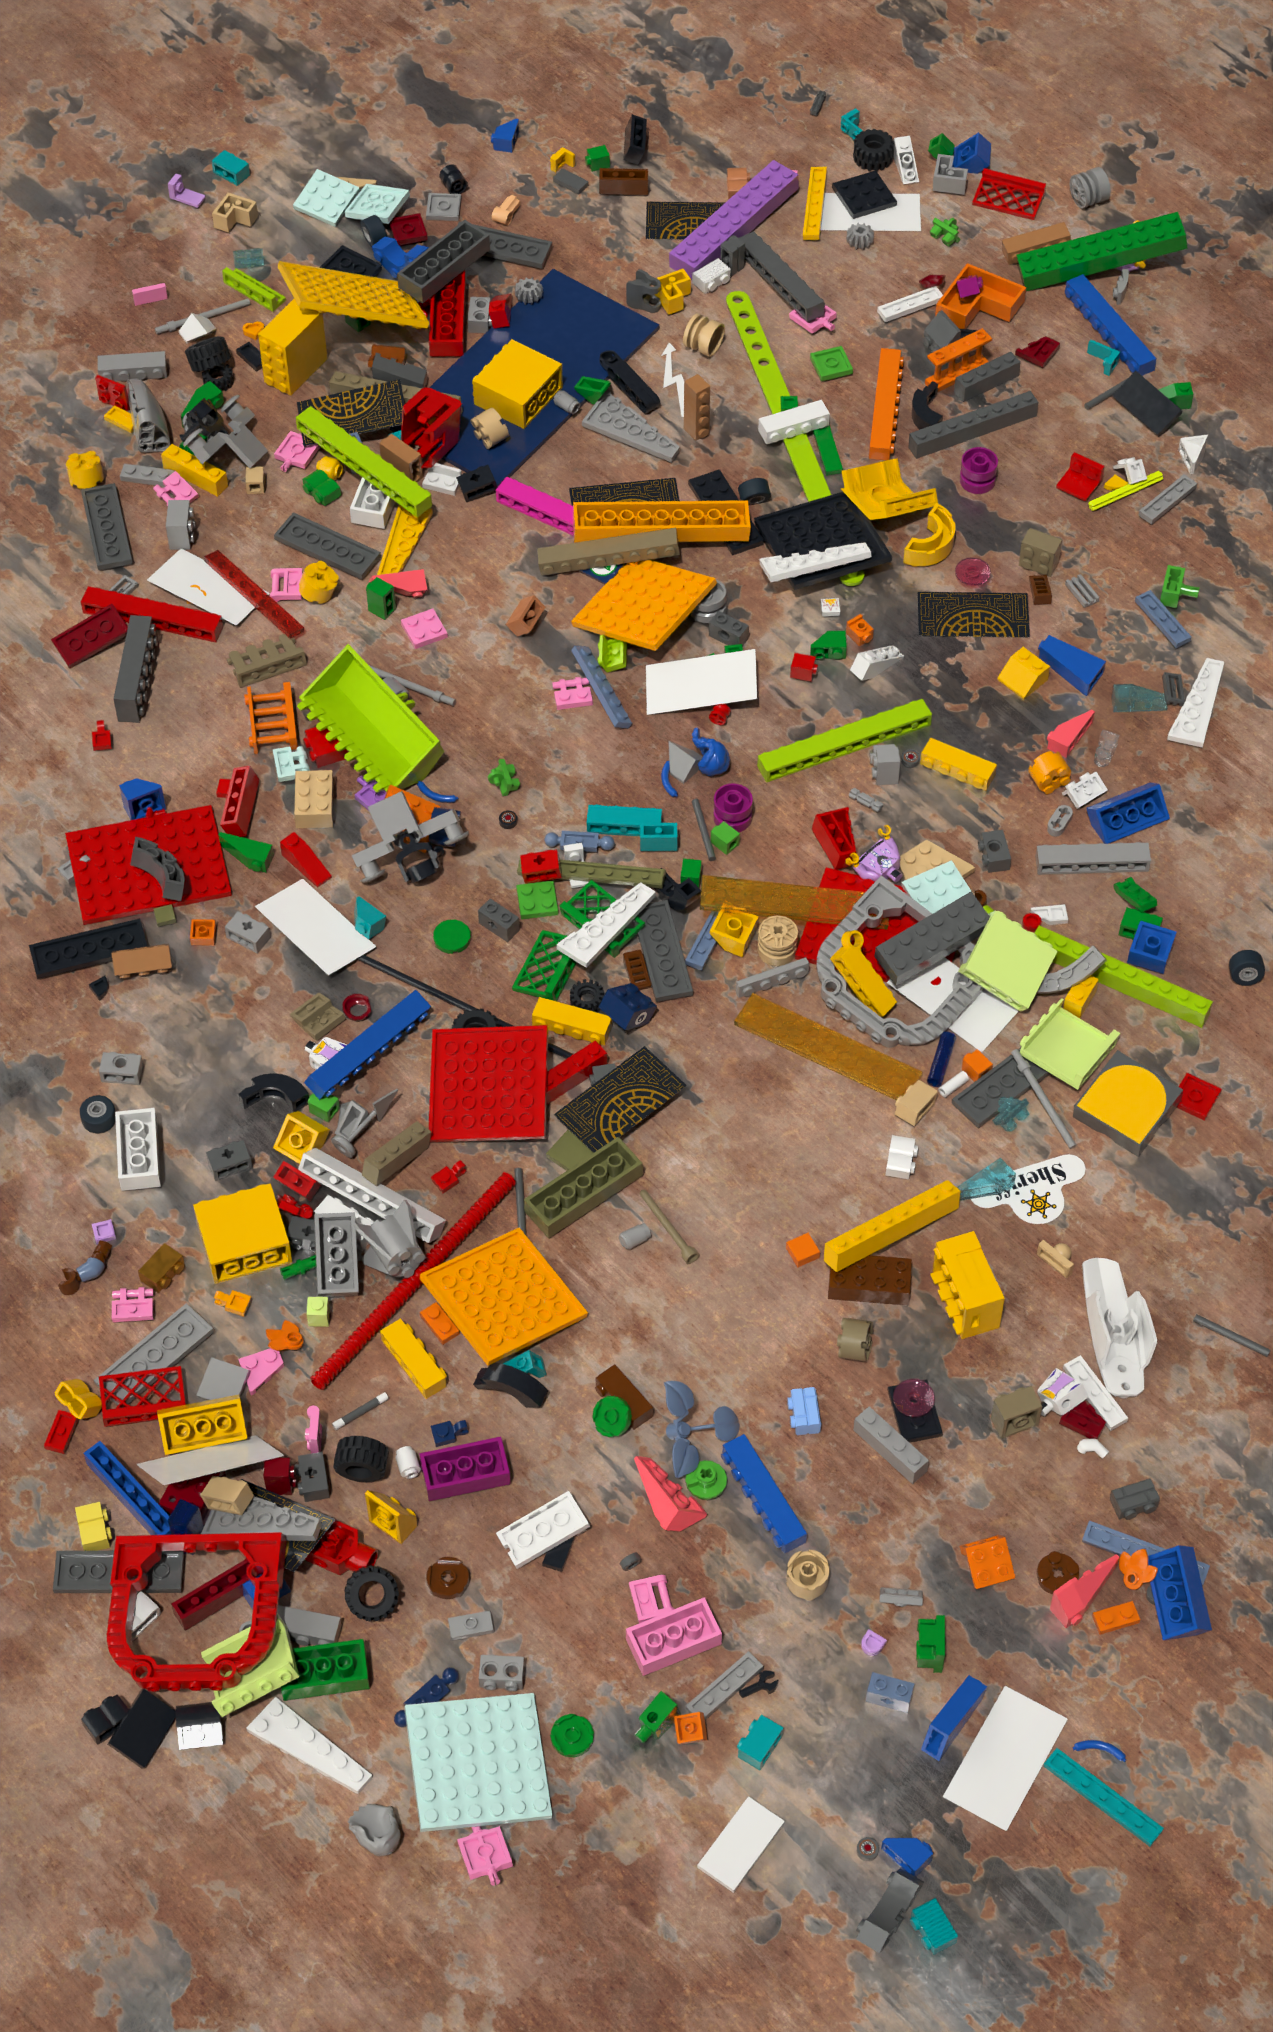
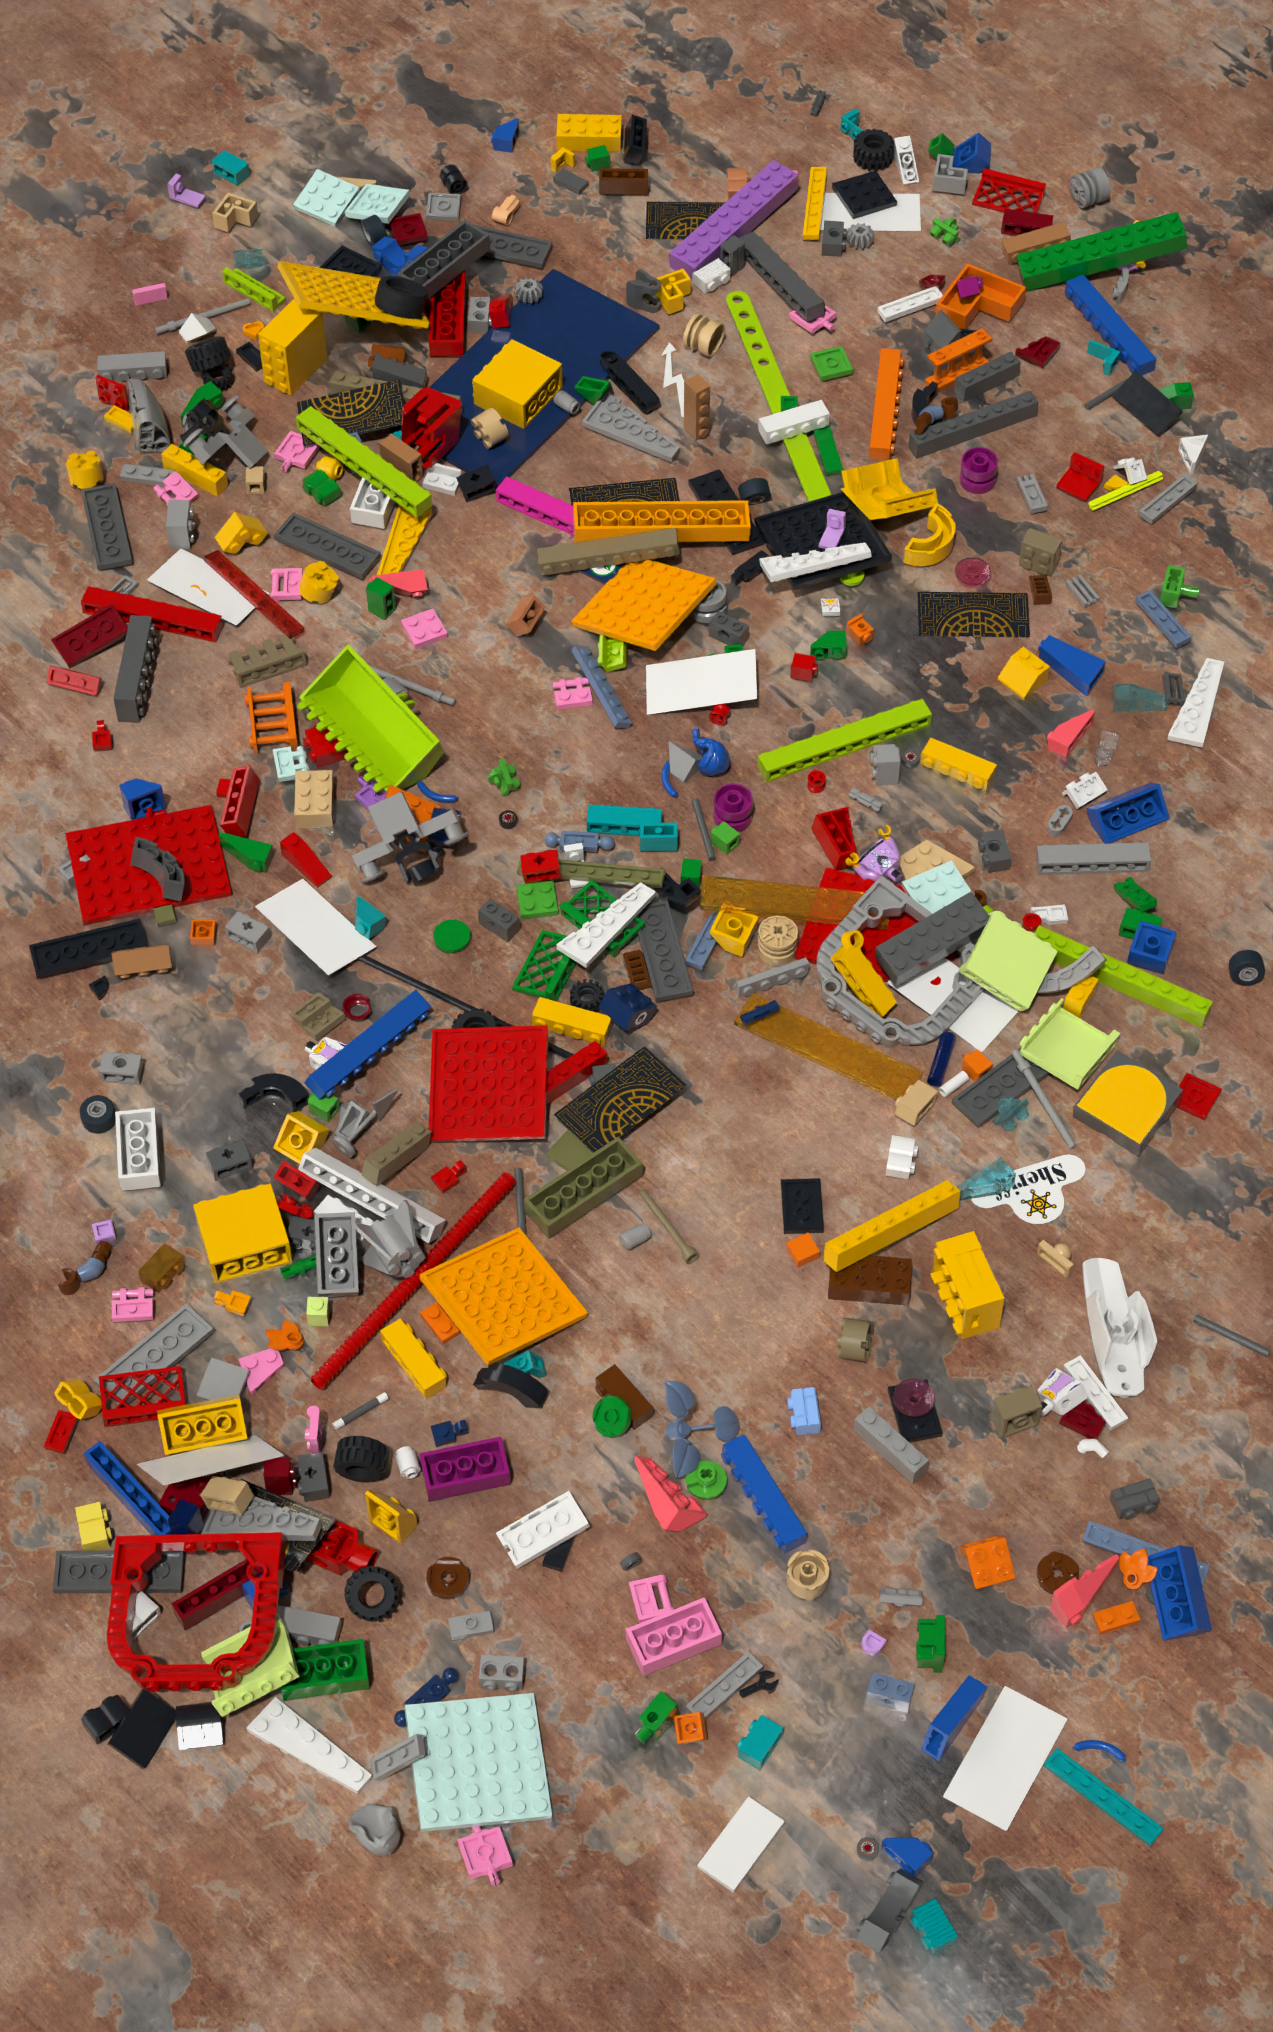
green tile [550,1714,594,1758] -> none
white slope [850,645,904,681] -> none
light orange brick [1028,751,1071,794] -> none
none -> plate [46,665,102,696]
none -> yellow brick [215,512,268,555]
none -> light grey plate [370,1734,426,1781]
none -> black tyre [375,276,428,319]
none -> yellow brick [556,114,622,152]
none -> black hinge [731,550,770,586]
none -> dark blue pin [740,1000,780,1026]
none -> black tile [781,1178,824,1234]
none -> red wheel [807,770,826,793]
none -> lavender bracket [819,509,846,549]
none -> dark grey brick [821,220,847,257]
none -> reddish brown piece [914,397,958,434]
none -> dark red brick [1001,208,1054,236]
none -> light grey hinge [1016,473,1048,514]

